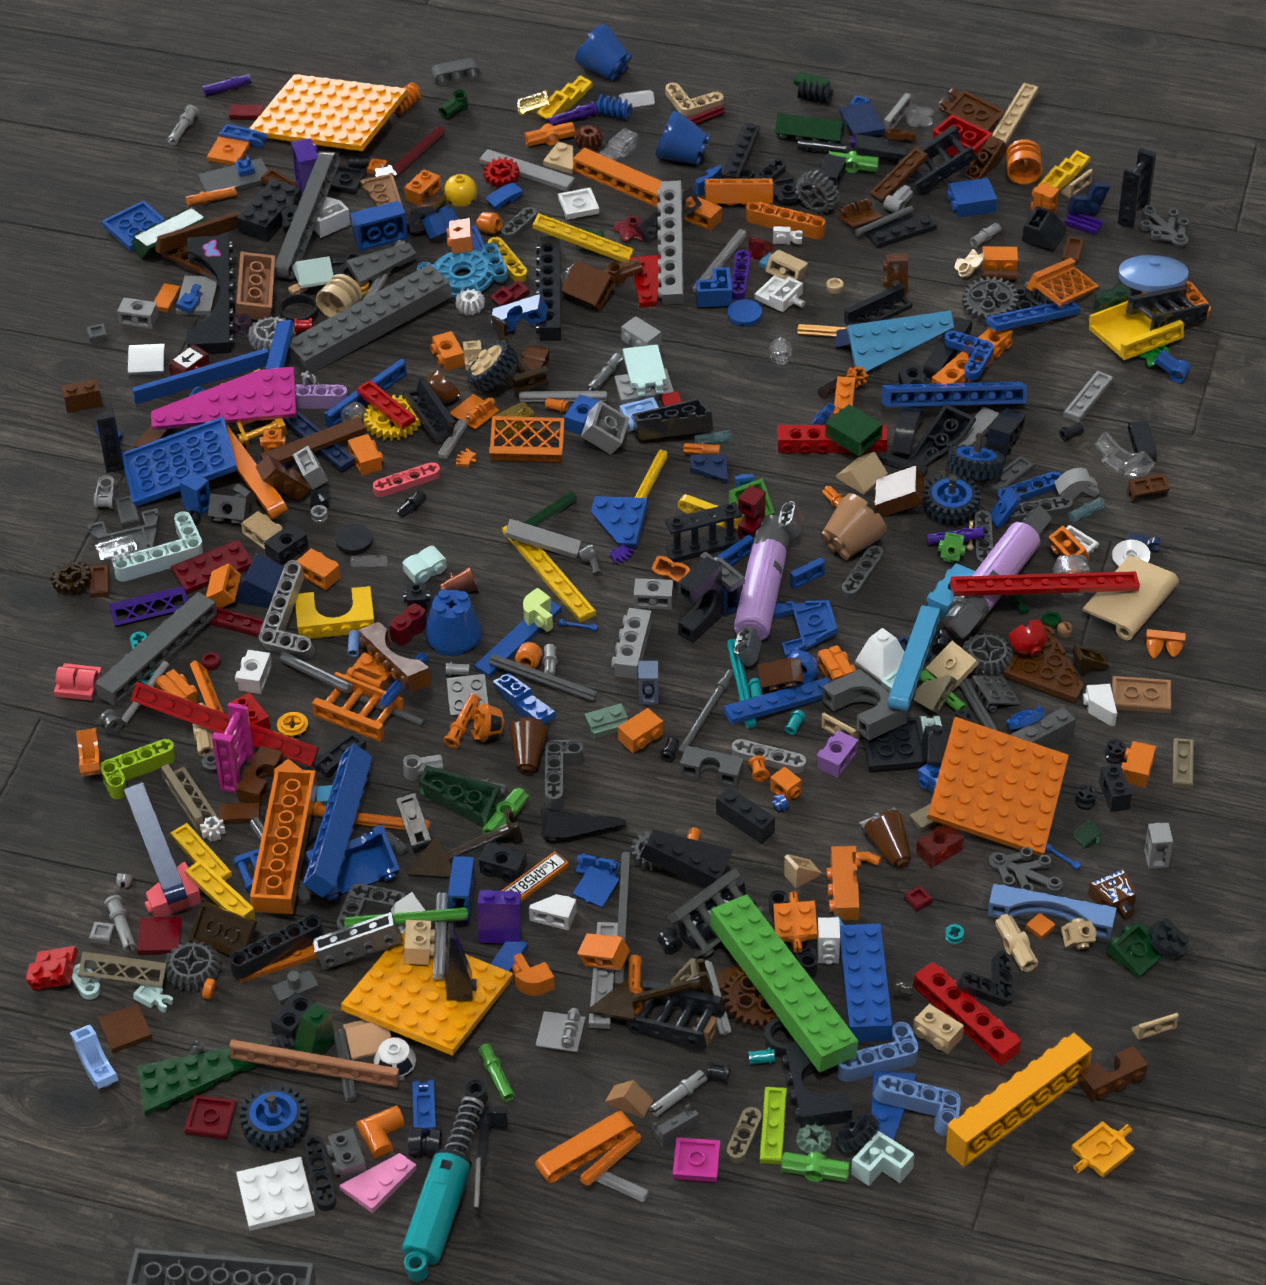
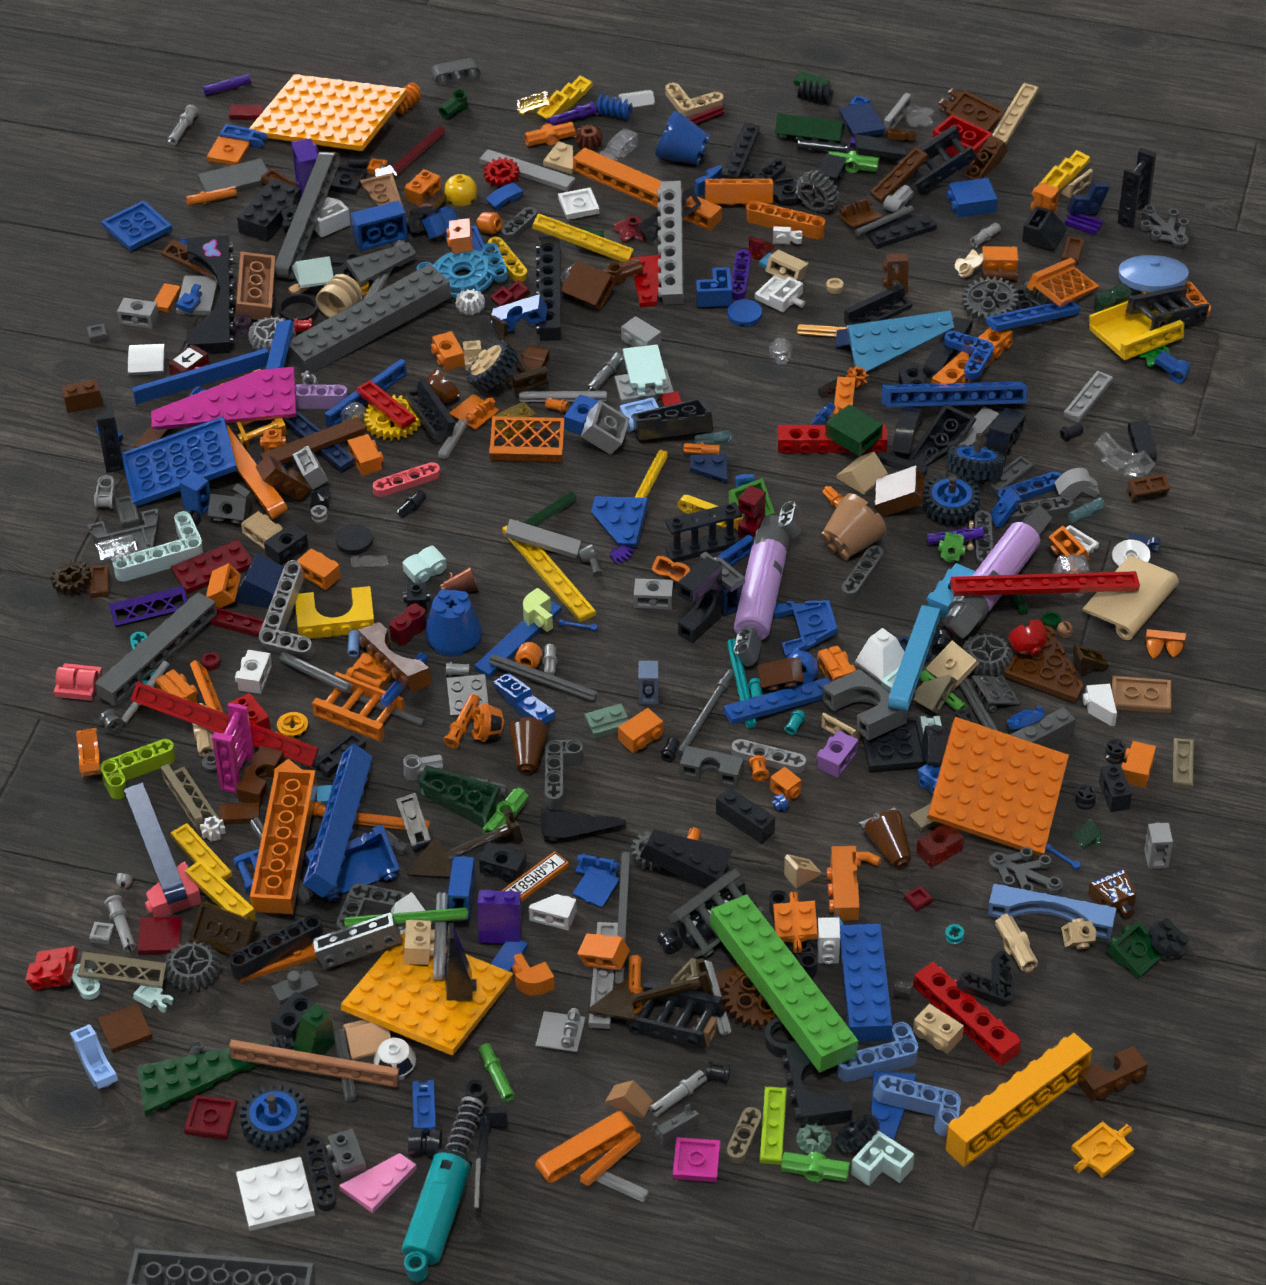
slope [131,208,206,260] -> none
reddish brown tile [155,211,240,254] -> none
orange tile [202,978,217,1000] -> none
blue tile [234,156,255,177] -> none
orange brick [356,1105,405,1159] -> none
orange piece [456,449,477,468] -> none
blue cone [575,24,632,82] -> none
light grey brick [611,608,652,679] -> none
light grey axle [692,229,747,293] -> none
teal pin [748,1048,775,1065] -> none
blue plate [790,557,825,590] -> none
orange wheel [1006,140,1043,185] -> none
orange tile [1026,913,1055,940] -> none
tan slope [1132,1013,1179,1040] -> none

